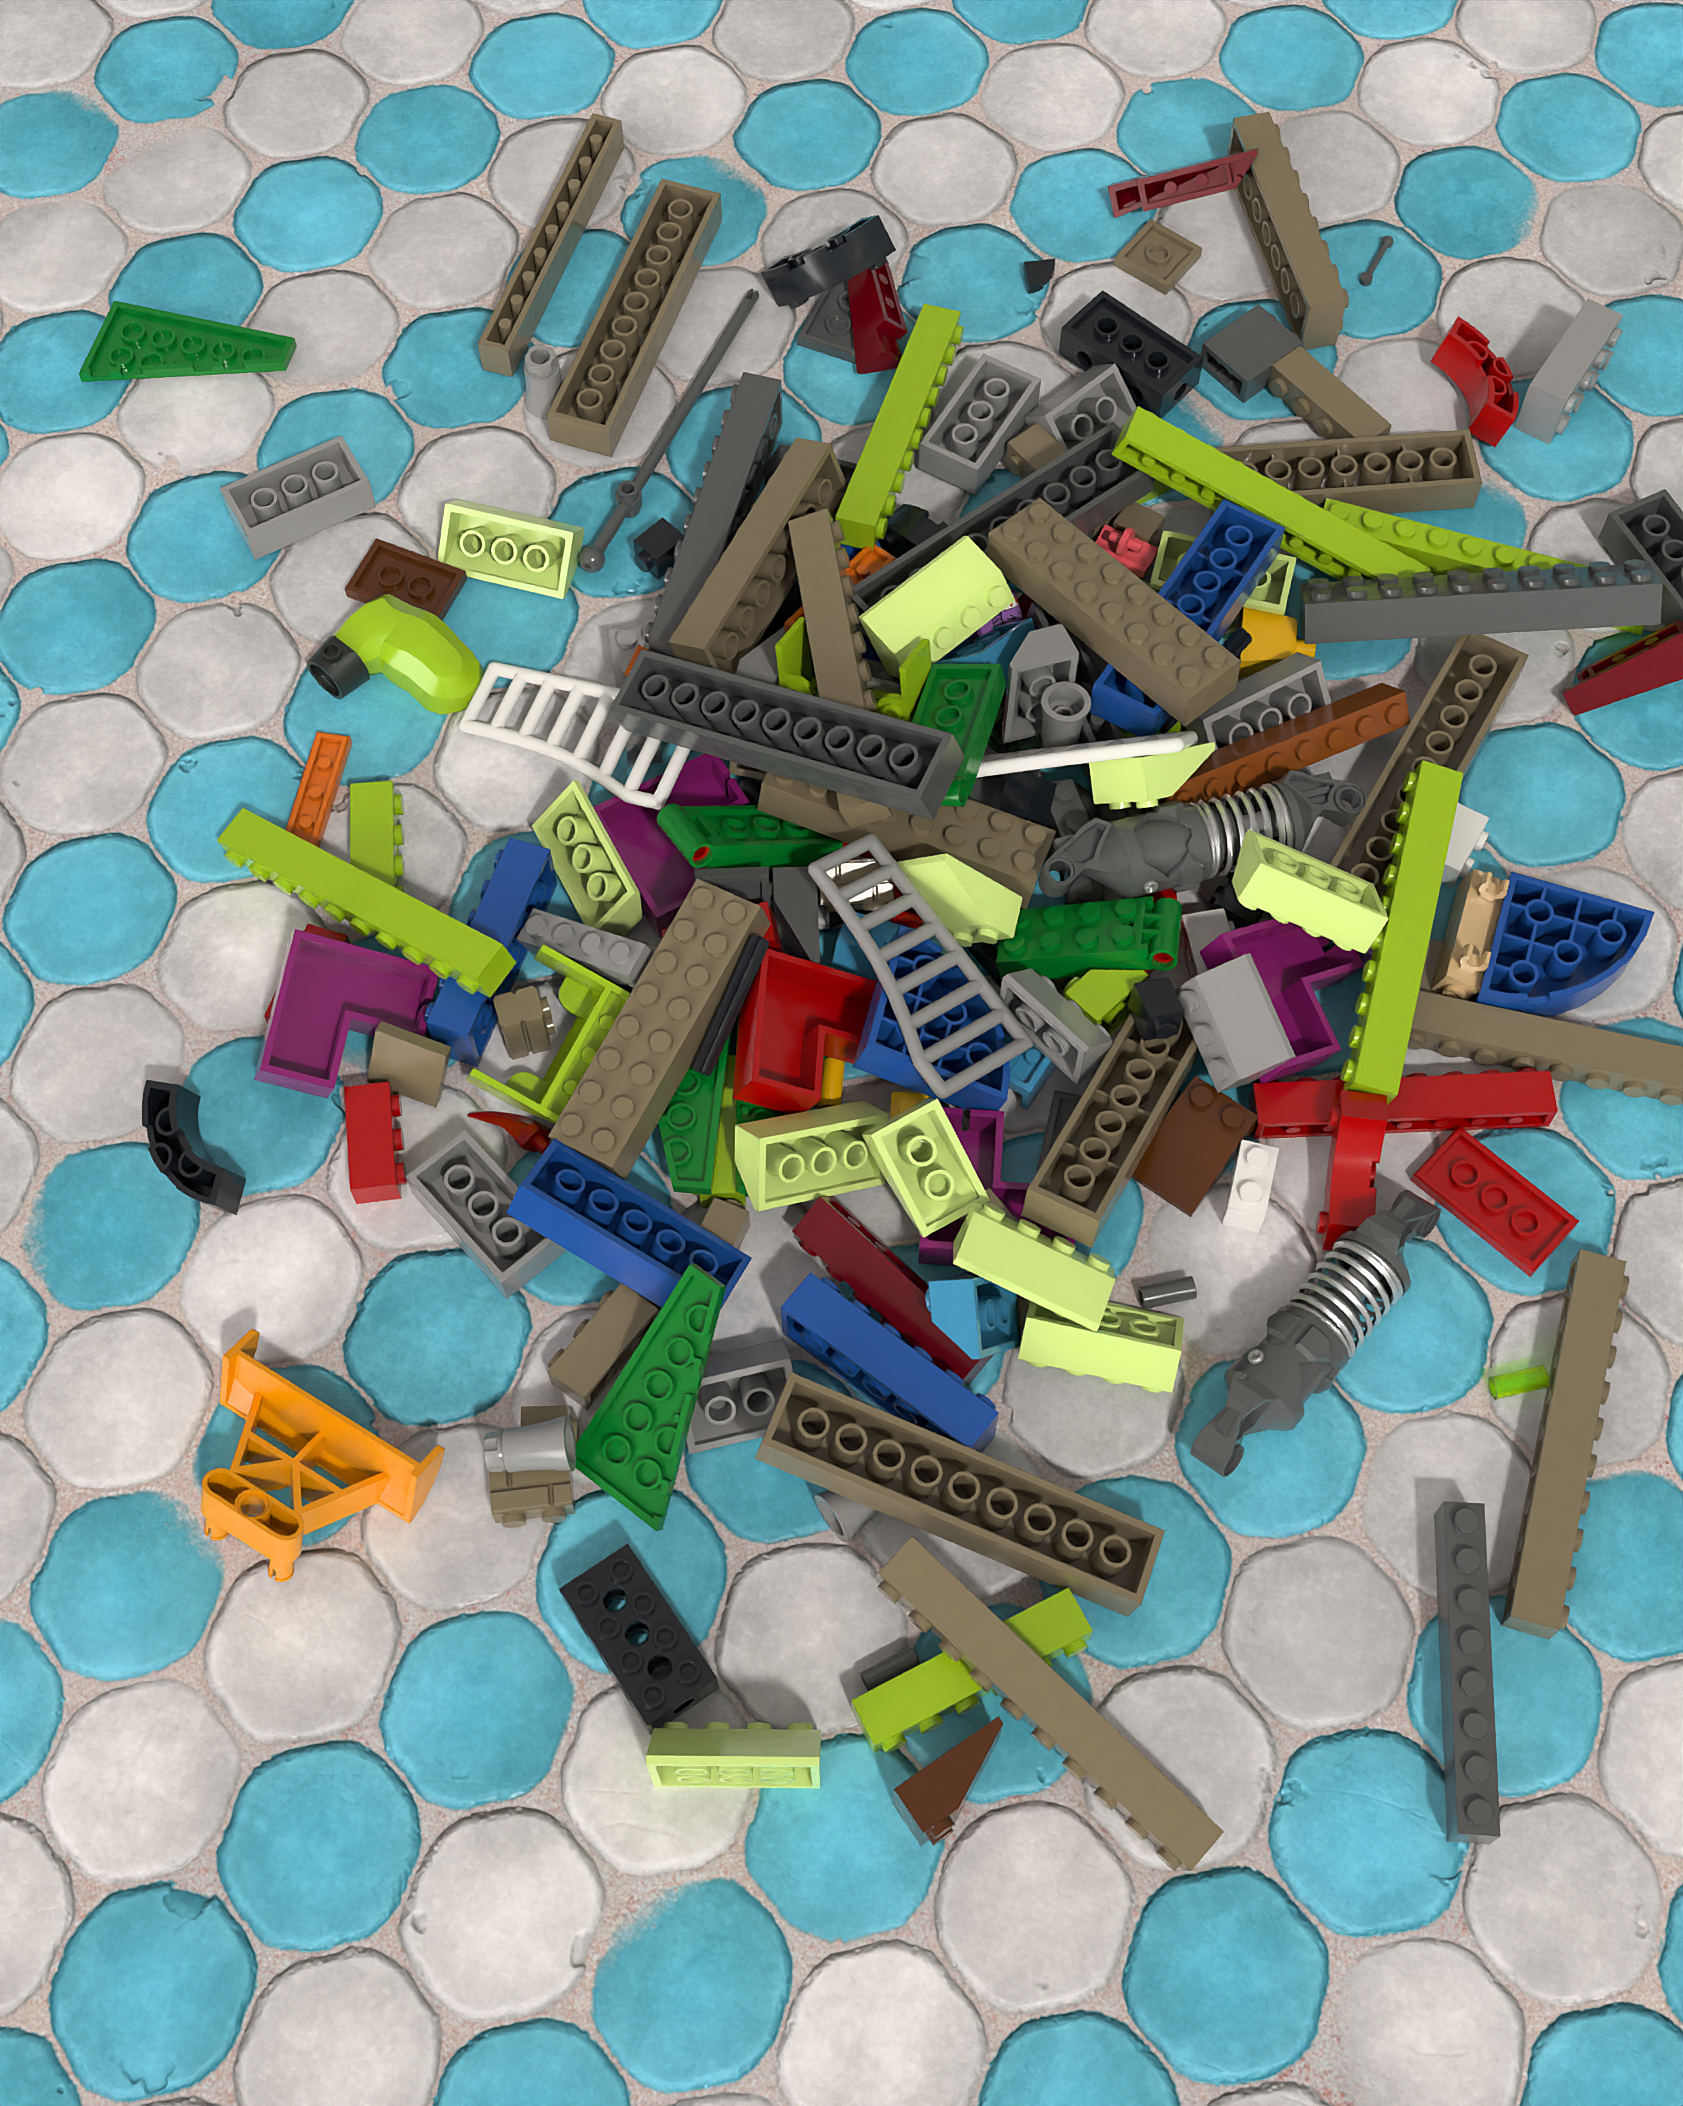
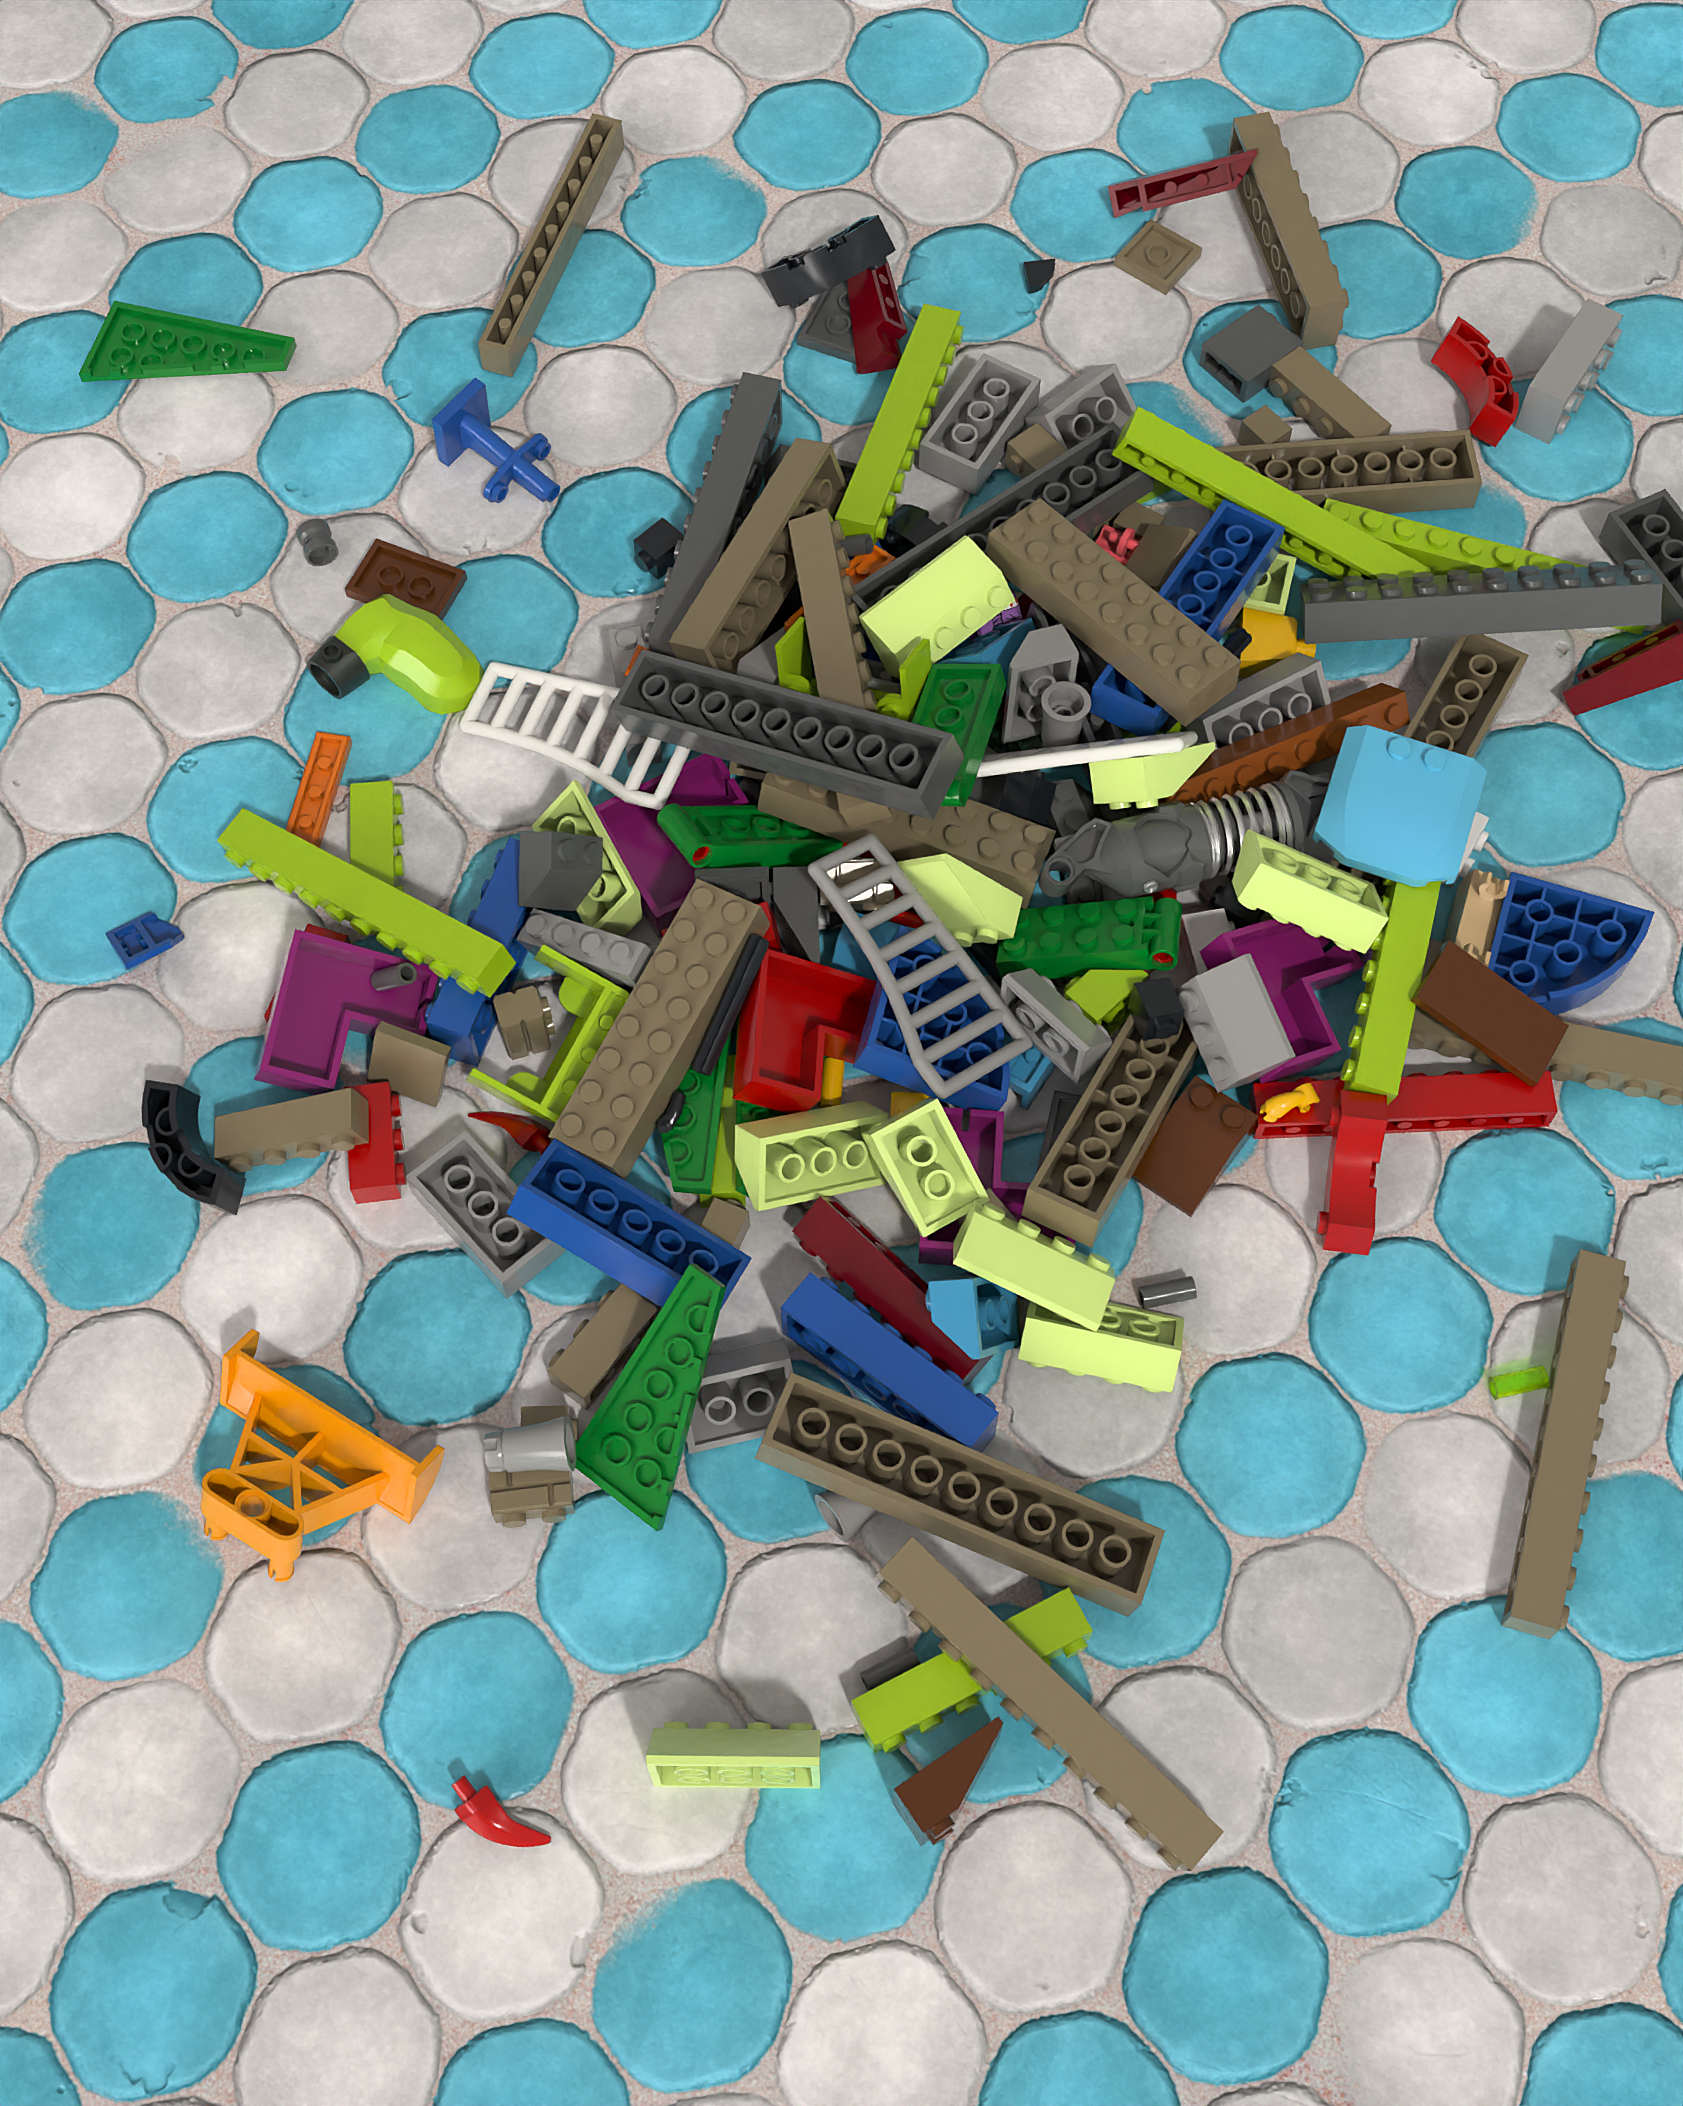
light grey brick [220,435,376,560] -> none
yellowish green slope [437,499,585,599] -> none
light grey plant [524,344,563,419] -> none
dark tan brick [547,179,722,457] -> none
black brick [559,1544,719,1735] -> none
dark grey bar [579,289,759,573] -> none
black brick [1059,290,1204,419] -> none
dark grey piece [1190,1190,1441,1477] -> none
white brick [1222,1140,1279,1233] -> none
dark grey hinge [1359,236,1394,286] -> none
red tile [1410,1126,1579,1277] -> none
dark grey brick [1434,1501,1501,1844] -> none
none -> blue slope [105,912,185,971]
none -> dark tan brick [214,1088,369,1172]
none -> dark grey wheel [297,519,339,566]
none -> dark grey axle [371,962,417,991]
none -> blue piece [432,378,560,503]
none -> red bar [451,1775,551,1847]
none -> dark grey slope [518,831,603,912]
none -> black piece [657,1091,686,1133]
none -> dark grey axle [840,533,873,557]
none -> dark tan tile [1125,524,1199,593]
none -> dark tan brick [1237,405,1292,446]
none -> yellow arm [1260,1083,1320,1123]
none -> medium azure wedge [1312,725,1487,887]
none -> reddish brown tile [1411,940,1569,1087]

